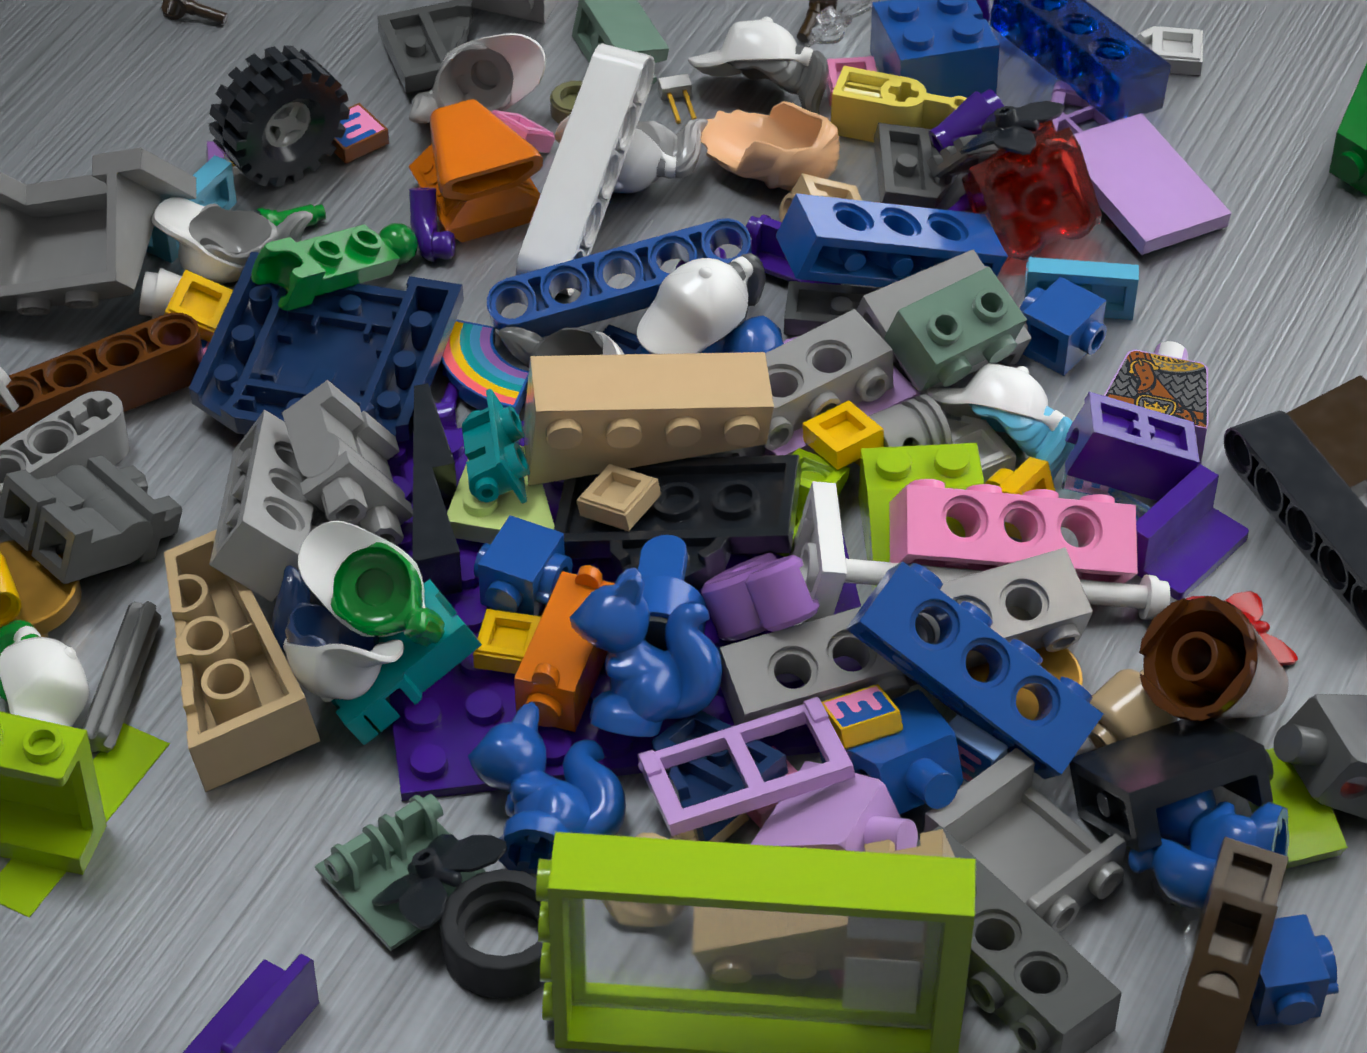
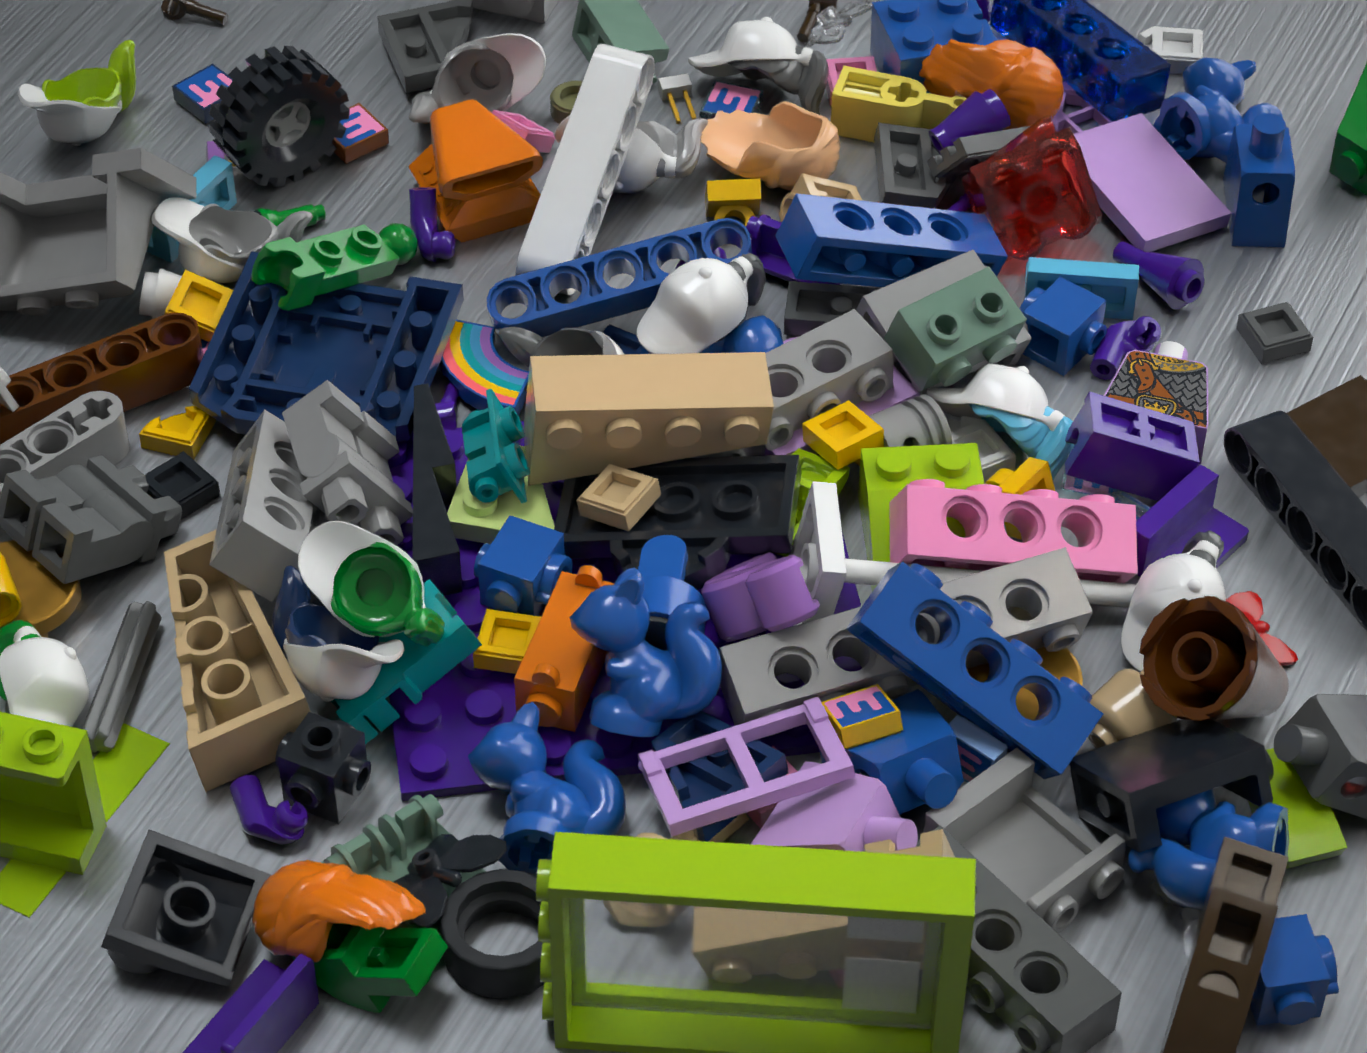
black piece [960,101,1065,155] -> none
none -> hair [18,40,136,146]
none -> black slope [101,829,271,987]
none -> yellow tile [139,406,216,460]
none -> black tile [145,451,221,520]
none -> tile [172,64,233,124]
none -> dark purple arm [230,775,309,845]
none -> orange hair [252,860,426,962]
none -> black brick [275,712,371,825]
none -> green brick [293,923,448,1013]
none -> tile [699,80,764,120]
none -> yellow tile [705,179,762,226]
none -> orange hair [919,39,1064,132]
none -> dark purple arm [1090,316,1161,380]
none -> dark purple cone [1113,241,1205,310]
none -> white hair [1121,530,1226,672]
none -> blue animal [1153,57,1283,163]
none -> blue torso [1223,113,1295,248]
none -> dark grey tile [1236,302,1313,364]

